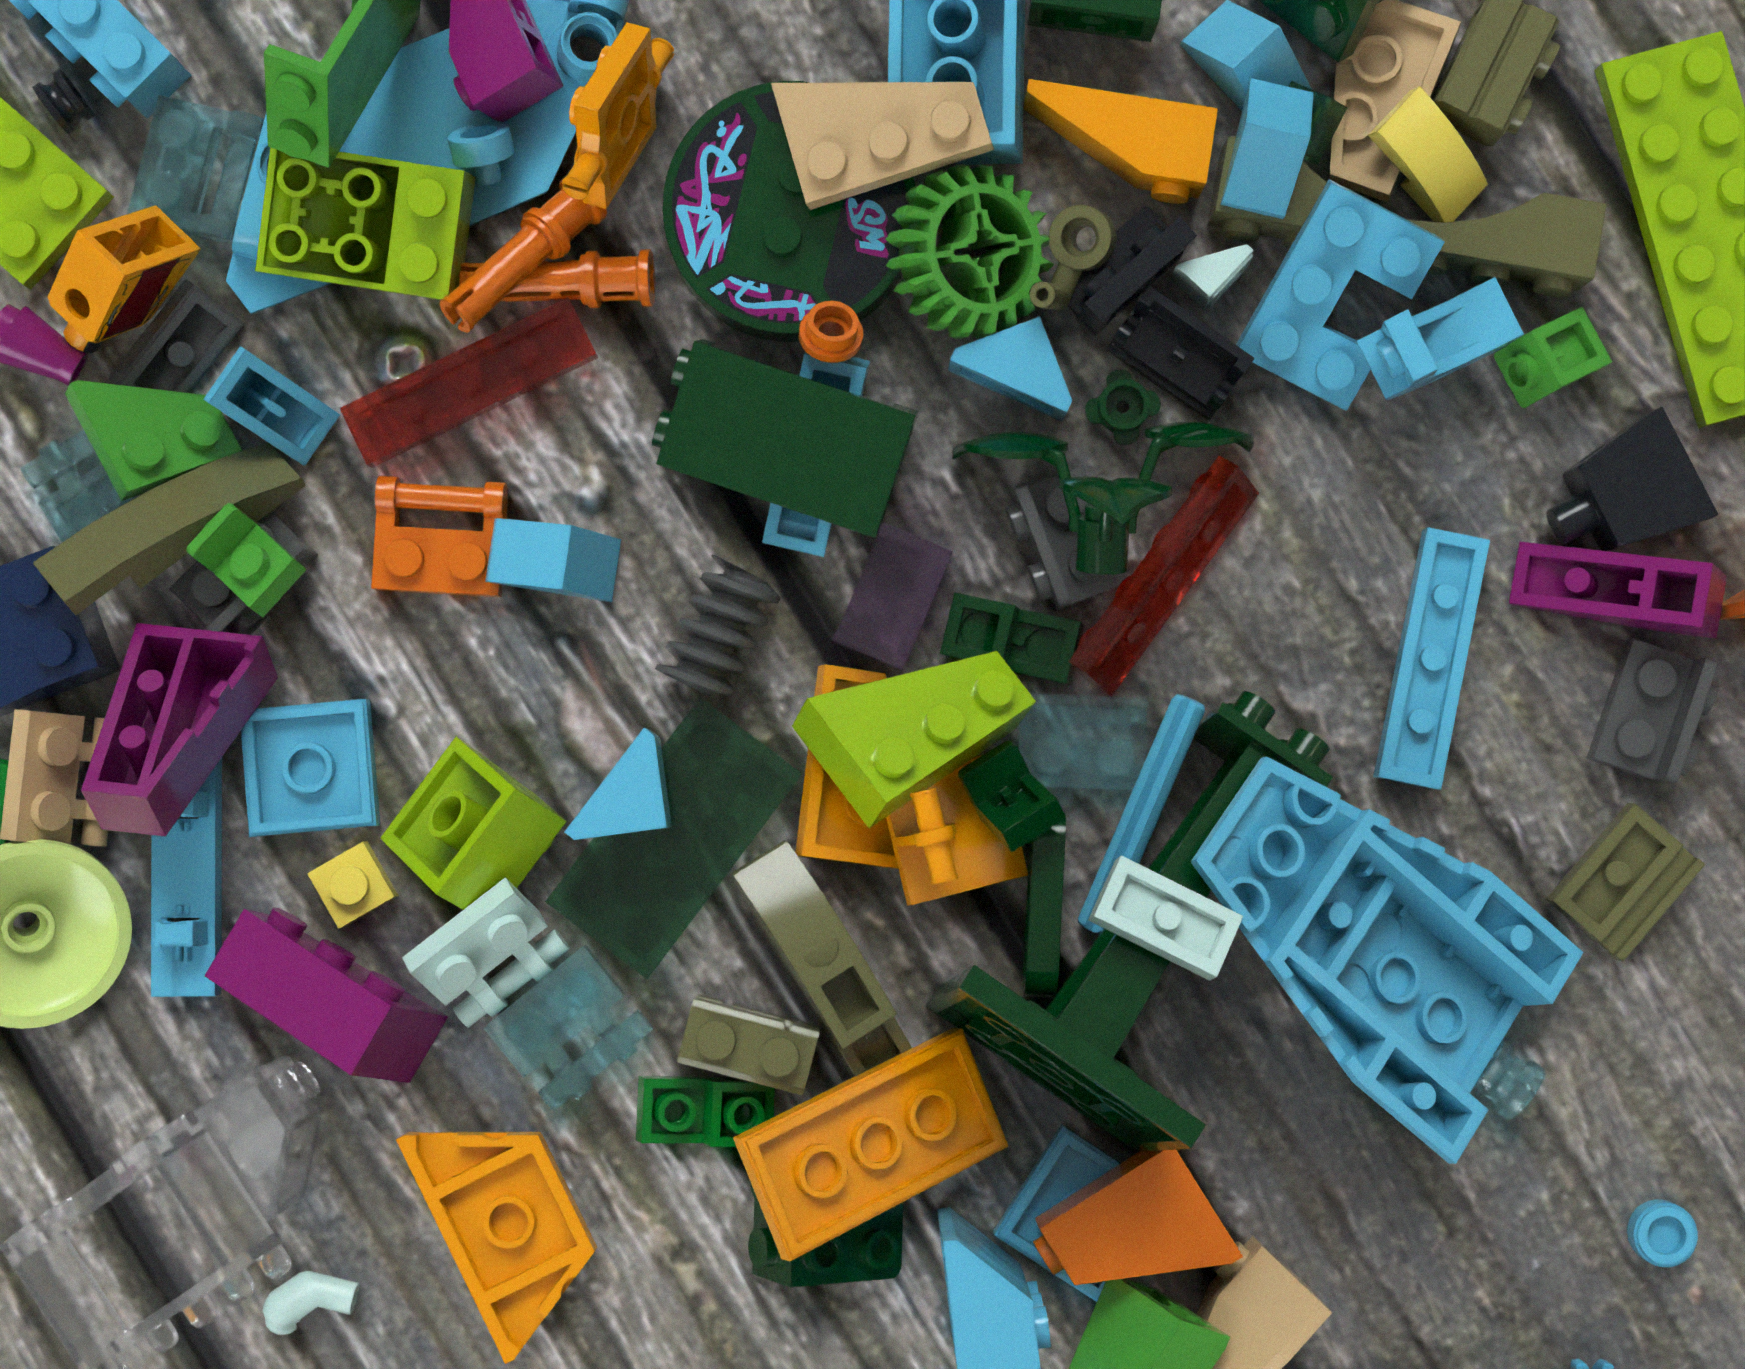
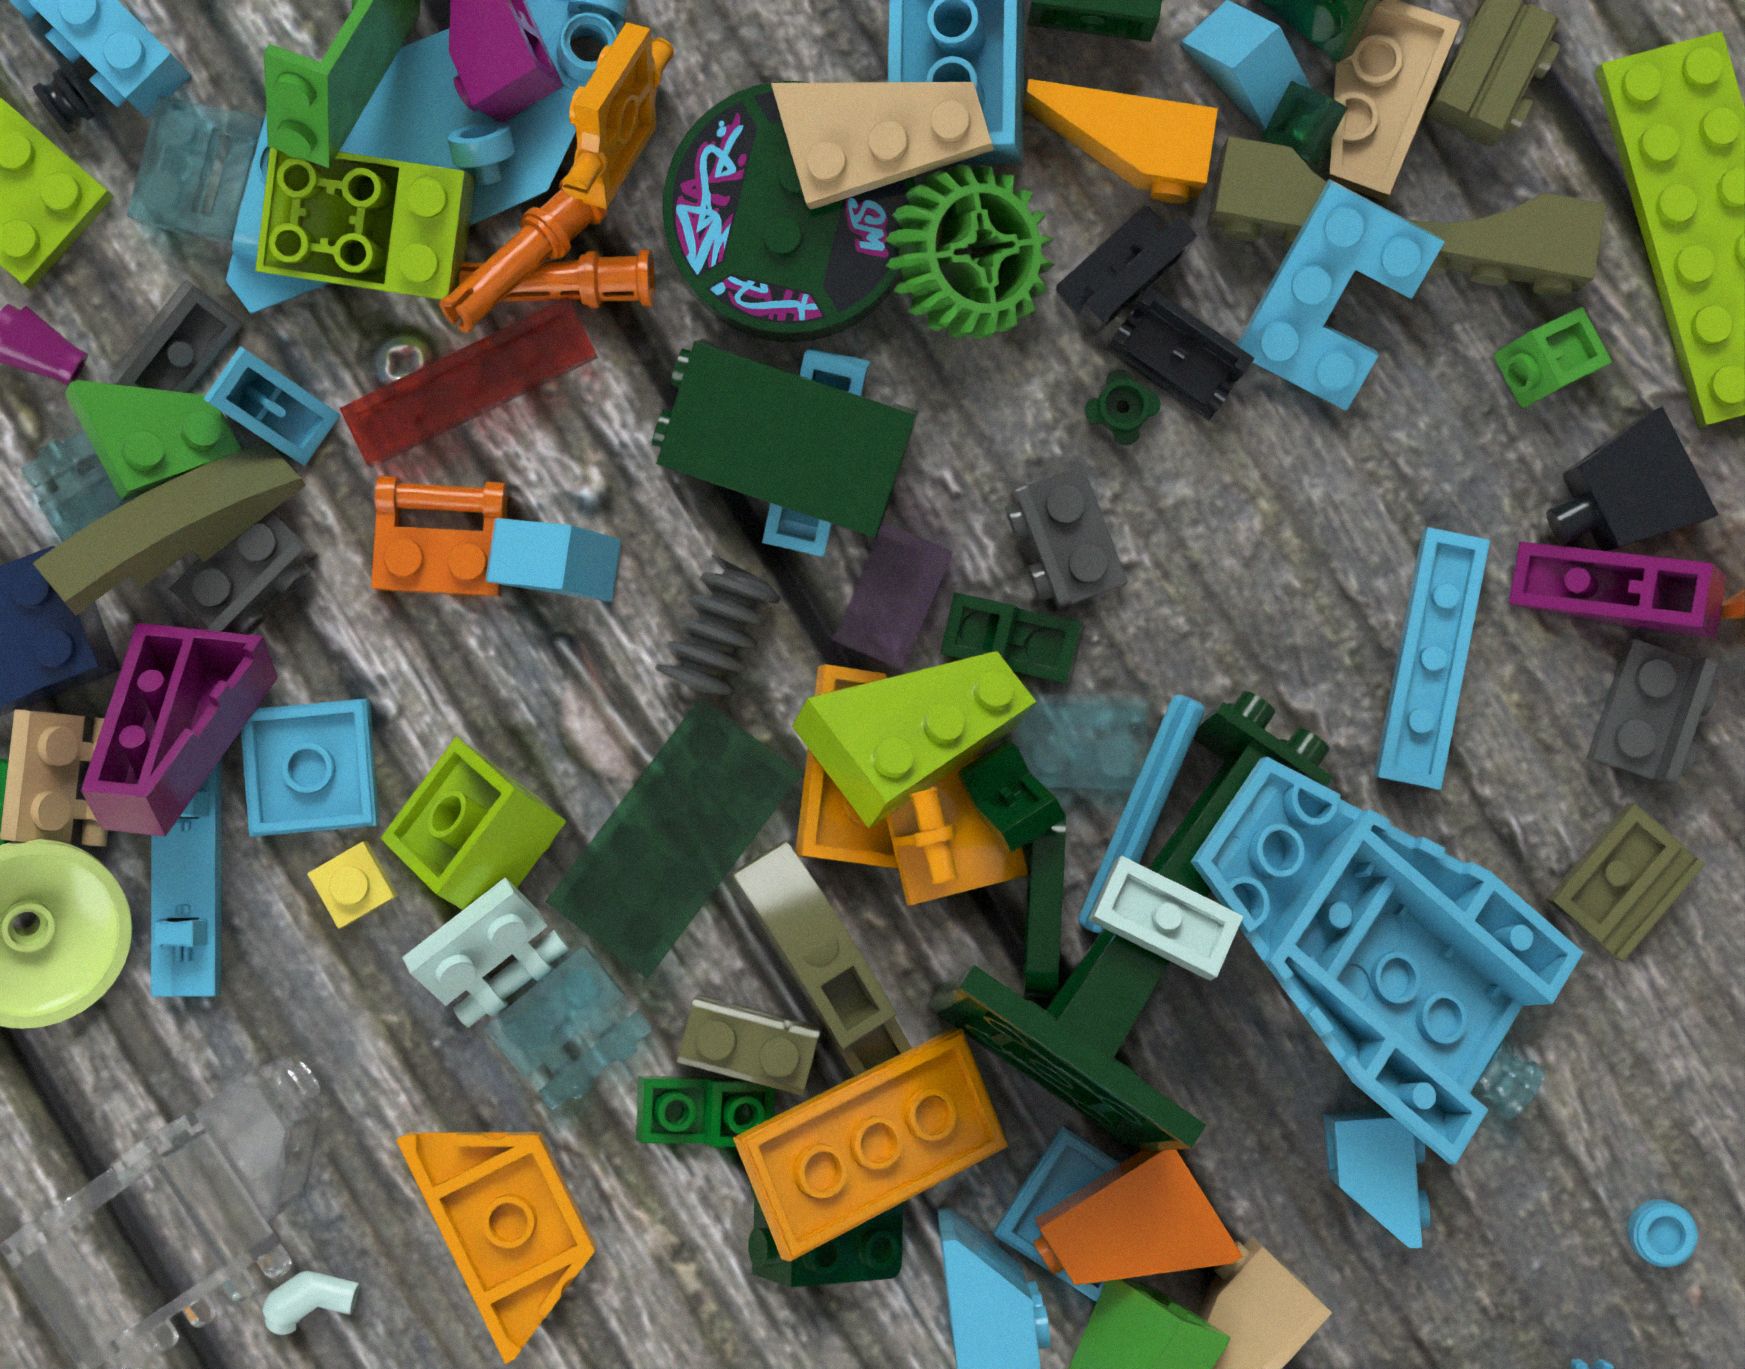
light orange torso [48,205,201,353] -> none
bright green bracket [186,503,307,617] -> none
magenta wedge [205,907,448,1083] -> none
medium azure slope [564,728,672,840] -> none
orange plate [799,301,864,363] -> none
medium azure slope [948,316,1072,421] -> none
dark green plant [952,422,1254,575] -> none
olive plate [1030,205,1117,311] -> none
clear red plate [1068,455,1259,697] -> none
light aqua slope [1171,244,1254,310] -> none
medium azure slope [1220,78,1313,219] -> none
medium azure arch [1357,277,1524,400] -> none
light yellow slope [1368,86,1488,223] -> none
none -> medium azure slope [1323,1110,1430,1248]

